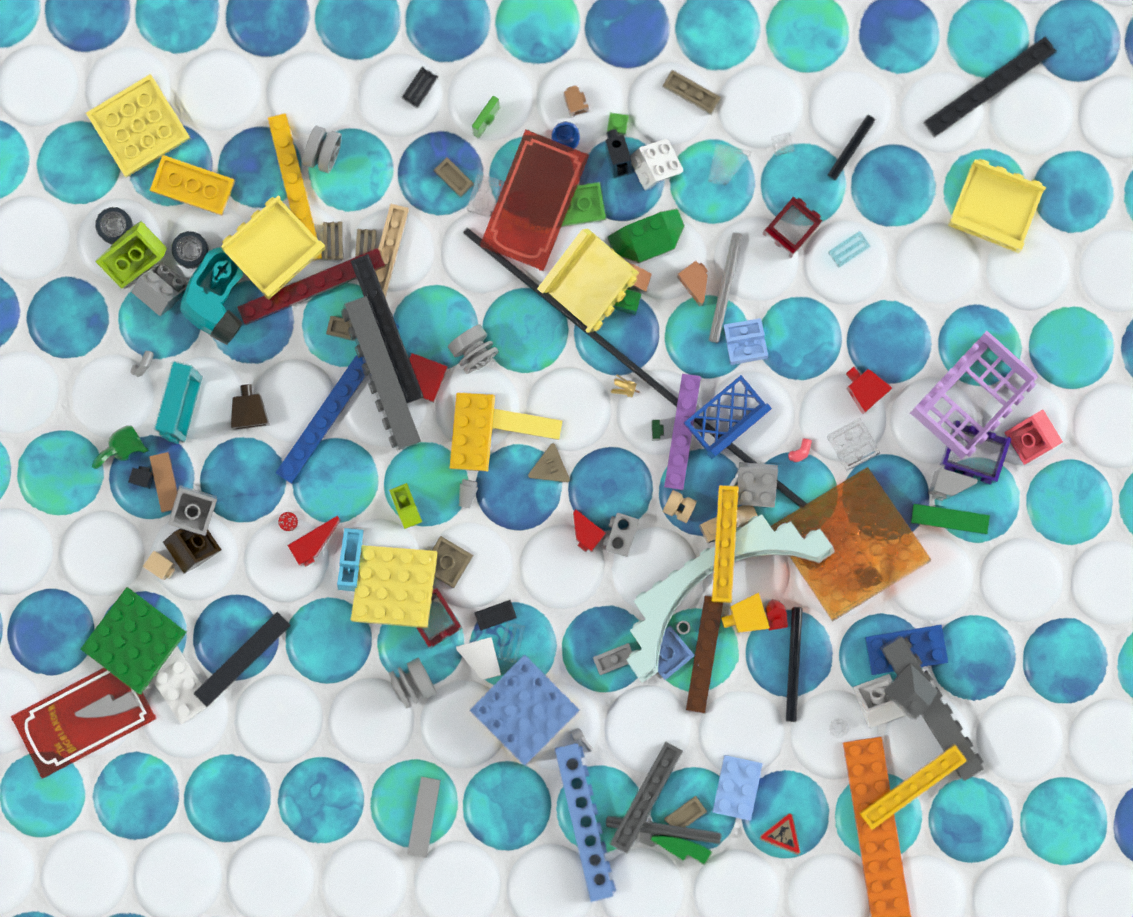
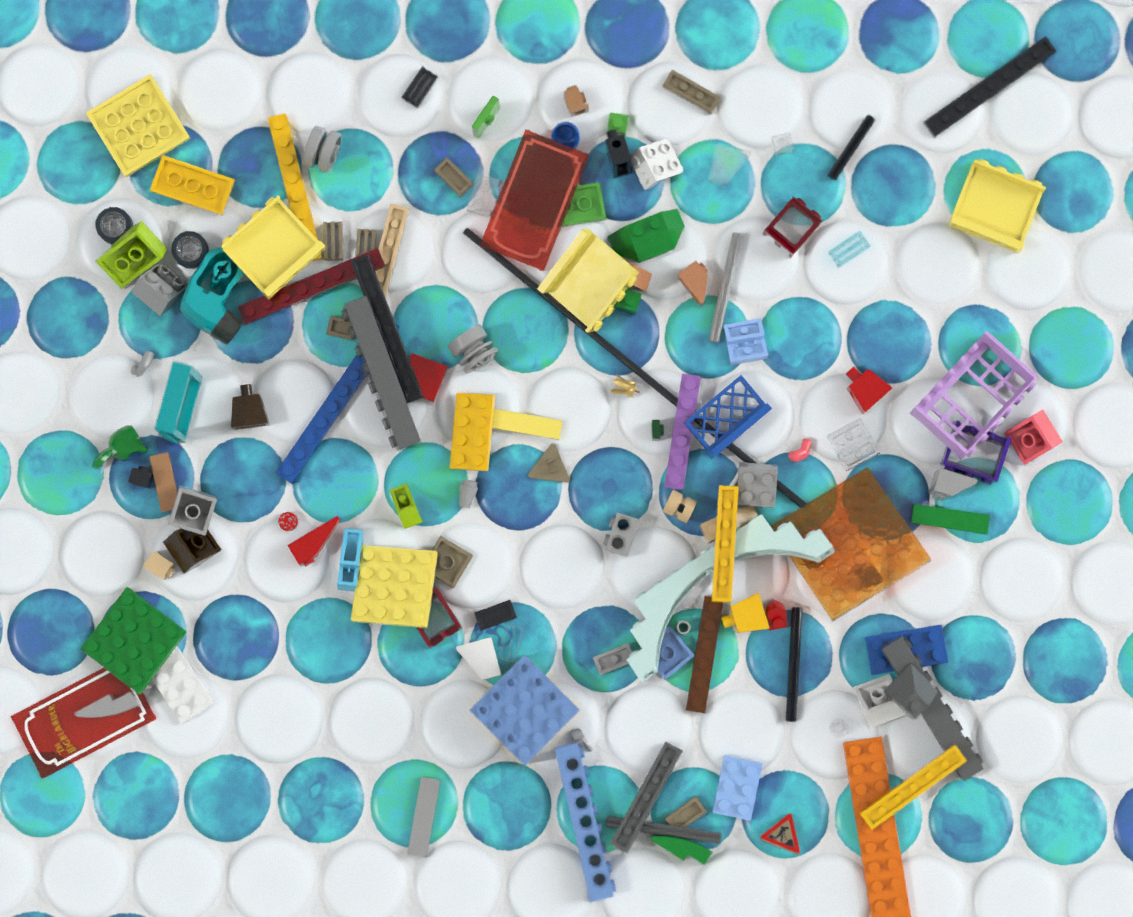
black tile [193,612,291,707] -> none
light grey wheel [389,658,436,708] -> none
red slope [573,509,606,552] -> none

